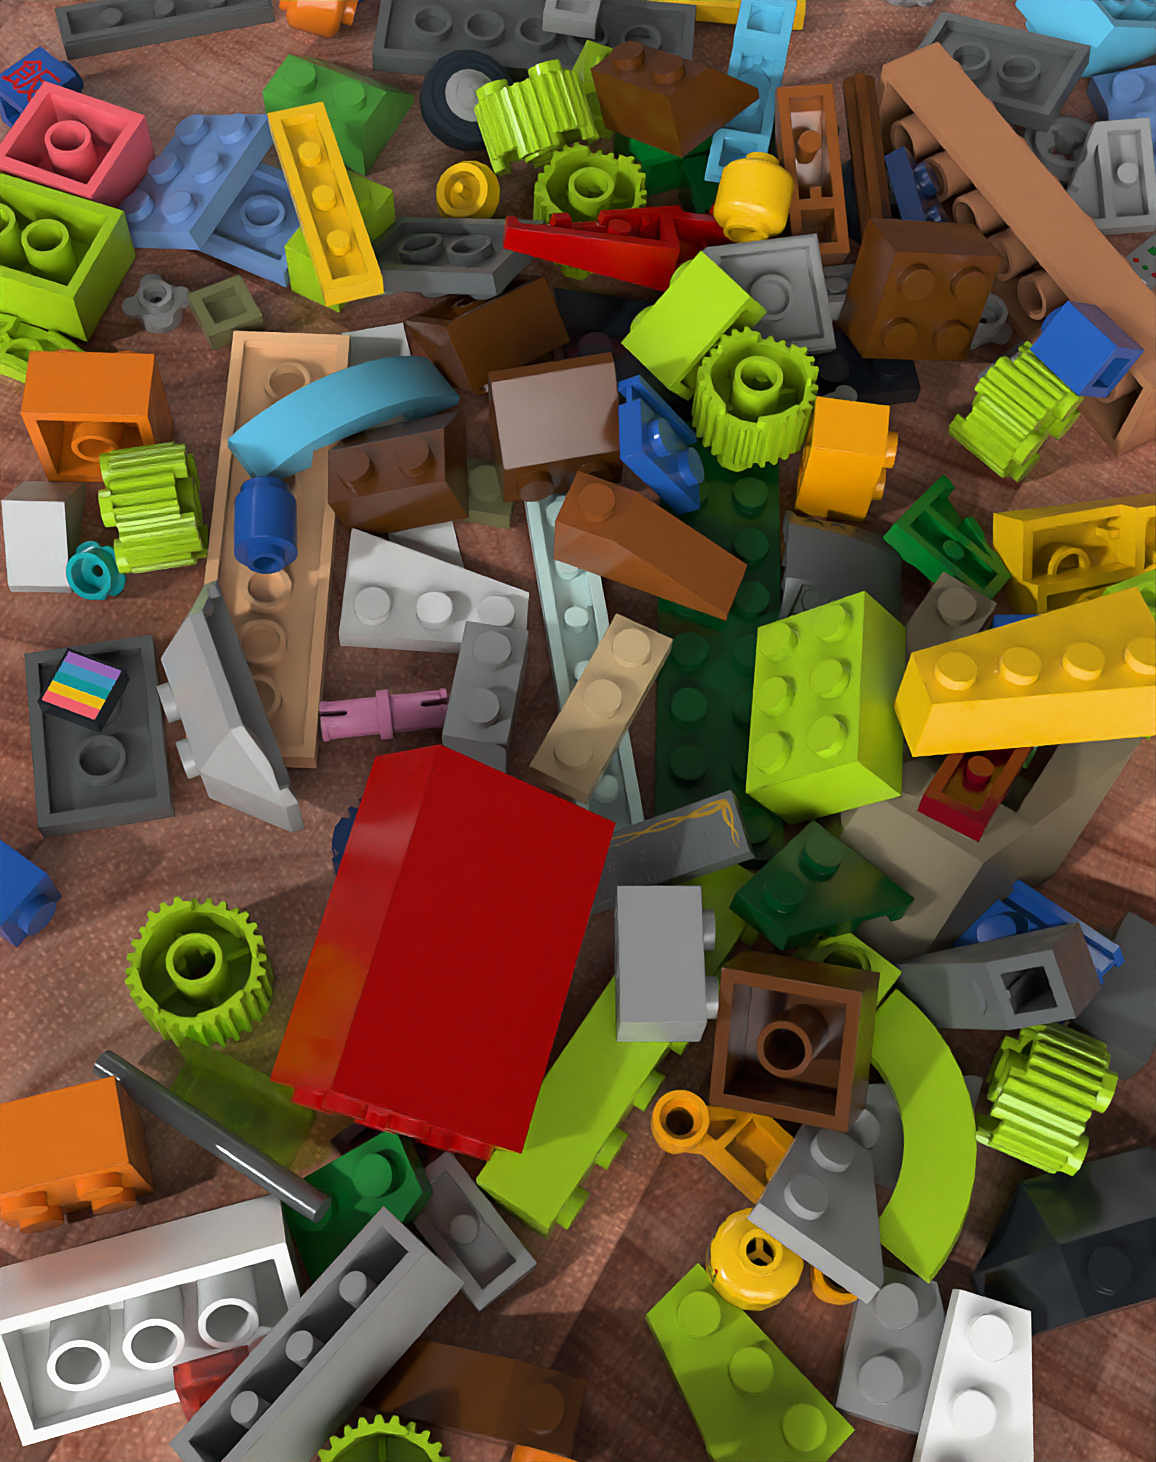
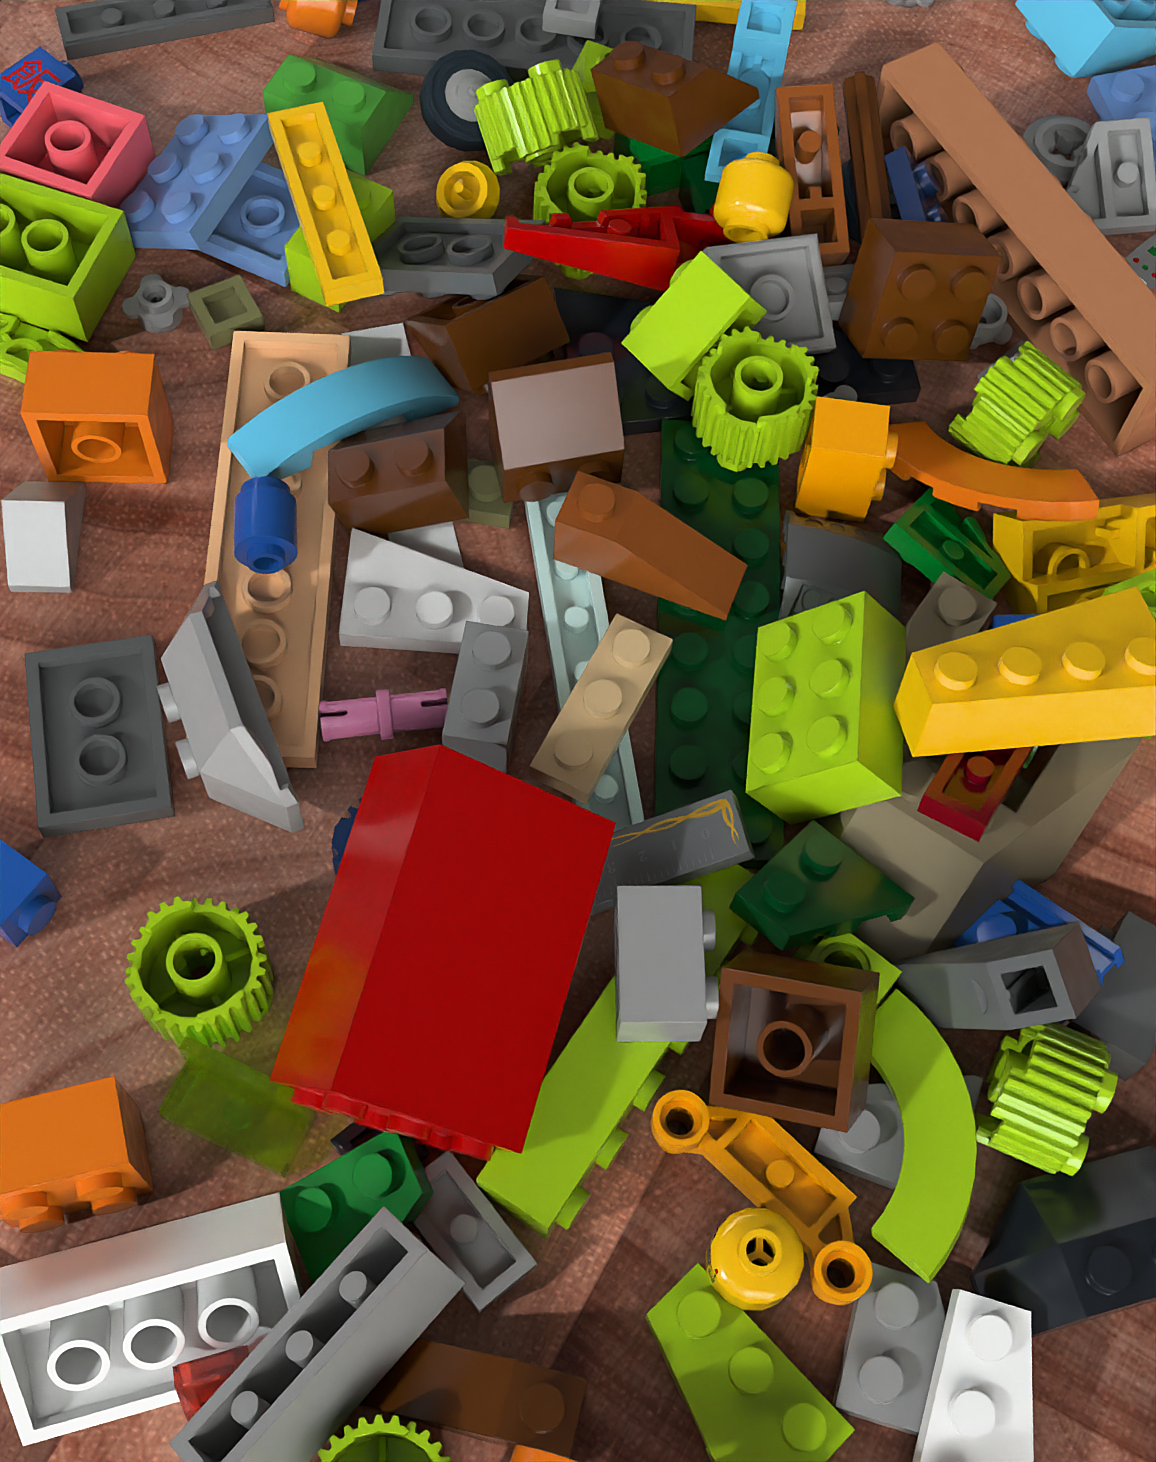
tile [37,648,130,733] -> none
teal plate [66,541,127,600] -> none
dark grey bar [93,1050,332,1223] -> none
lime brick [98,441,209,574] -> none
blue plate [618,375,704,515] -> none
light grey wing [747,1124,884,1304] -> none
dark grey plate [917,11,1091,133] -> none
blue brick [1030,300,1145,398] -> none
none -> orange tile [888,421,1100,521]

